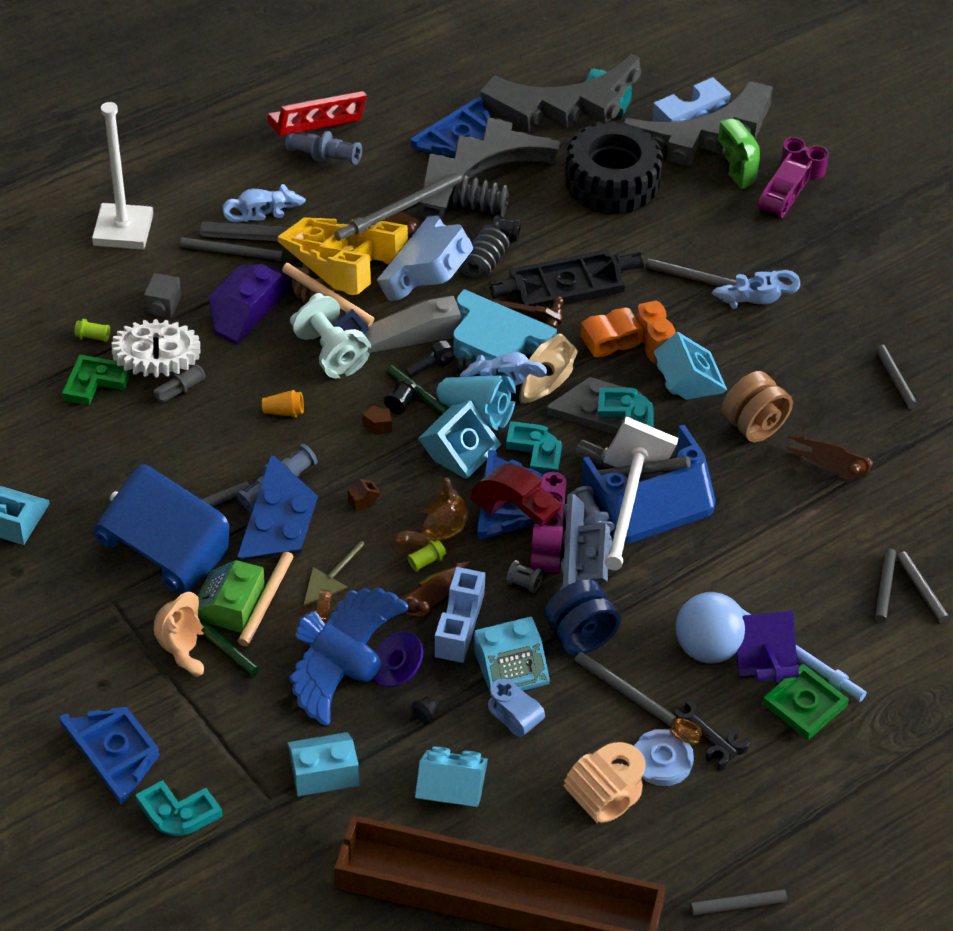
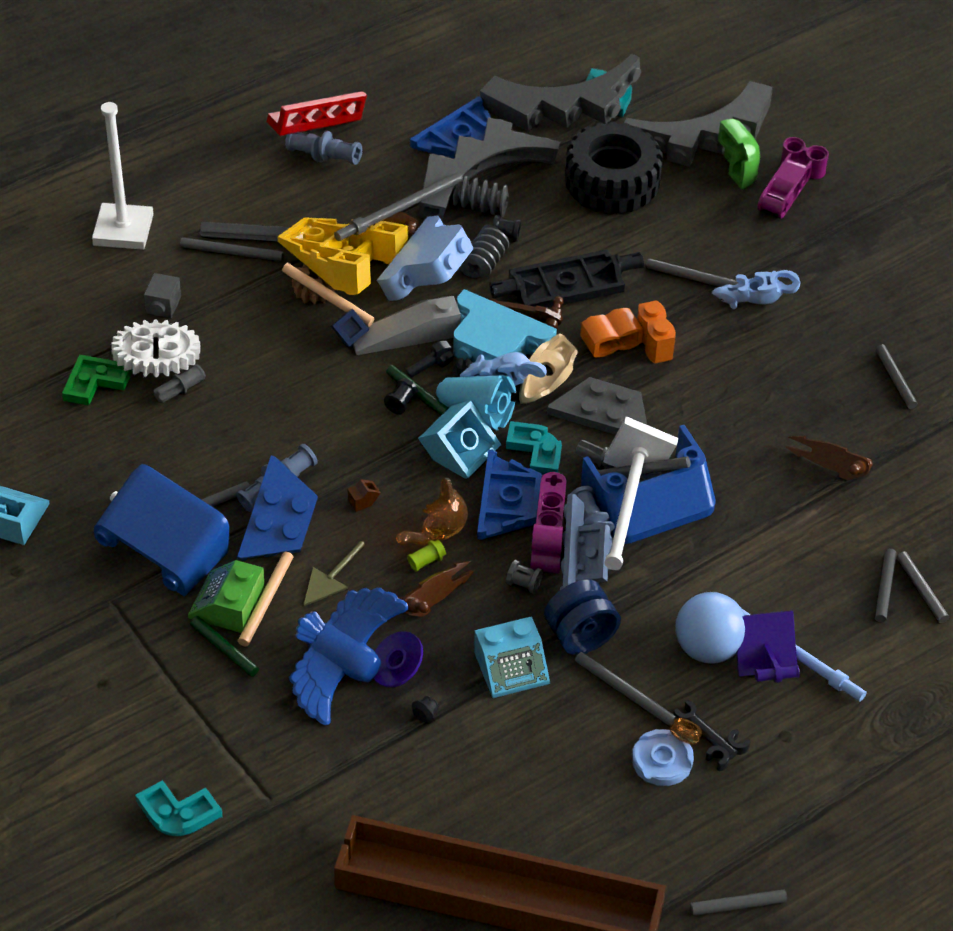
blue wing [59,707,159,805] -> none
lime pin [74,319,110,342] -> none
light nougat piece [154,592,204,677] -> none
dark purple wedge [209,264,293,344] -> none
light blue animal [222,184,306,222] -> none
light orange cone [262,390,304,417] -> none
medium azure slope [287,732,359,796] -> none
light aqua piece [290,293,371,379] -> none
clear orange tile [316,589,332,620] -> none
reddish brown piece [362,405,392,434] -> none
medium azure slope [415,747,488,807] -> none
light blue arch [435,567,485,663] -> none
dark red arch [470,464,562,527] -> none
medium blue piece [488,679,545,737] -> none
light nougat piece [563,742,645,823] -> none
teal plate [598,388,654,428] -> none
light blue arch [652,77,731,122] -> none
medium azure slope [654,332,727,400] -> none
medium nougat wheel [721,371,793,443] -> none
green plate [762,664,849,740] -> none

